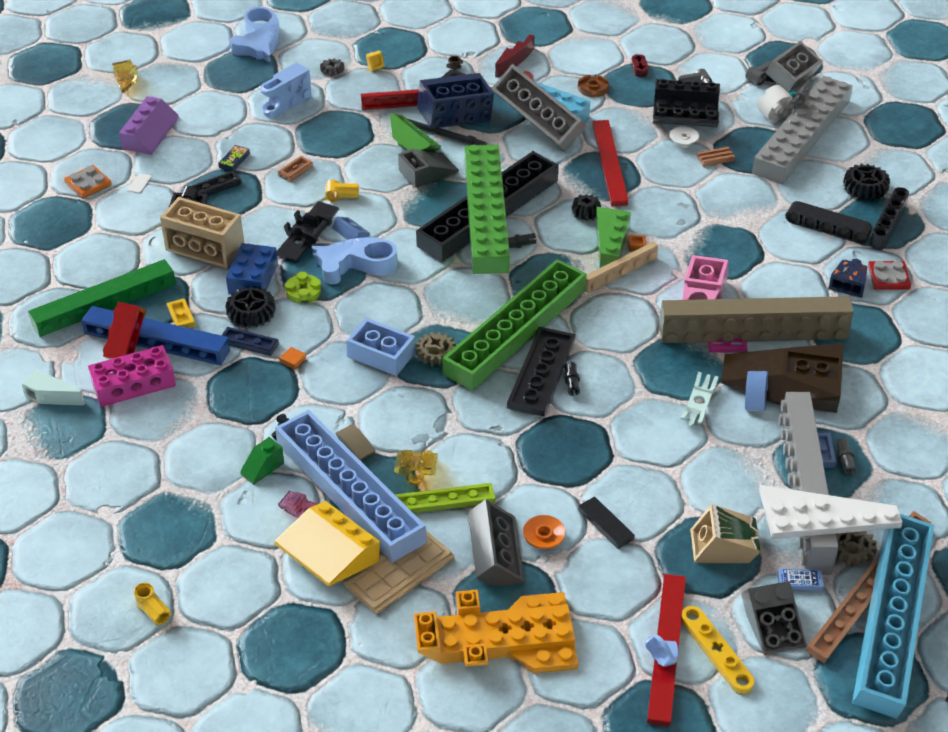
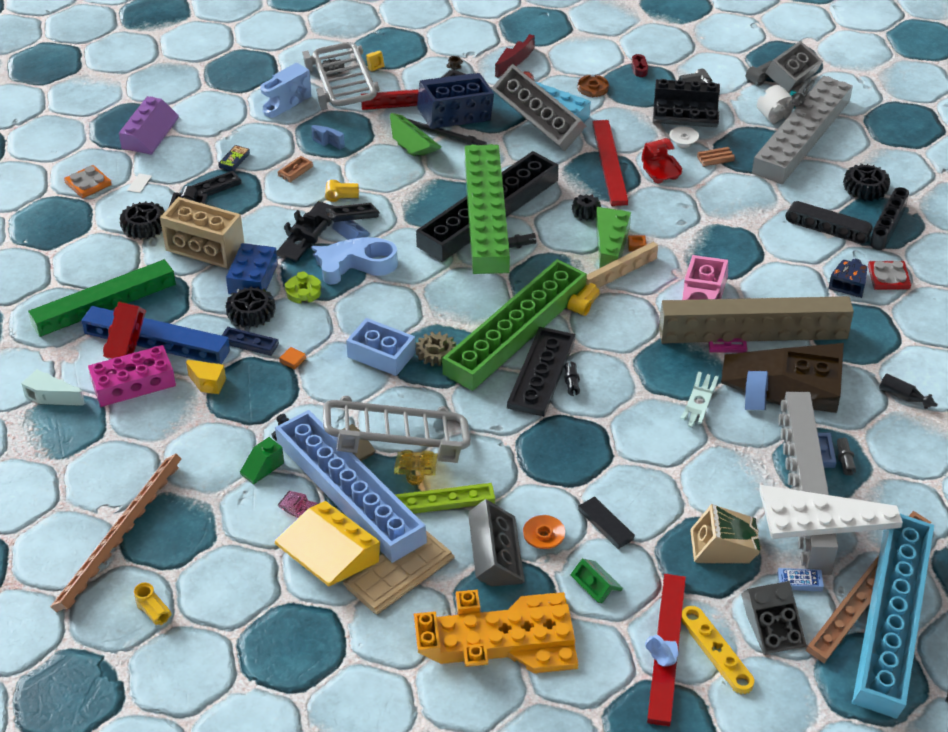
clear yellow slope [112,59,138,93] -> none
yellow plate [167,298,195,328] -> none
light blue animal [230,7,280,62] -> none
dark grey slope [398,149,459,188] -> none
dark tan gear [836,531,877,567] -> none
none -> nougat plate [50,453,182,612]
none -> black gear [120,201,165,240]
none -> yellow slope [186,360,226,394]
none -> light grey bar [302,42,379,110]
none -> medium blue slope [311,125,345,150]
none -> light grey bar [323,396,471,463]
none -> black tile [326,203,379,222]
none -> yellow piece [567,283,600,316]
none -> green panel [570,558,623,603]
none -> red piece [641,138,682,184]
none -> black wheel [879,373,938,409]

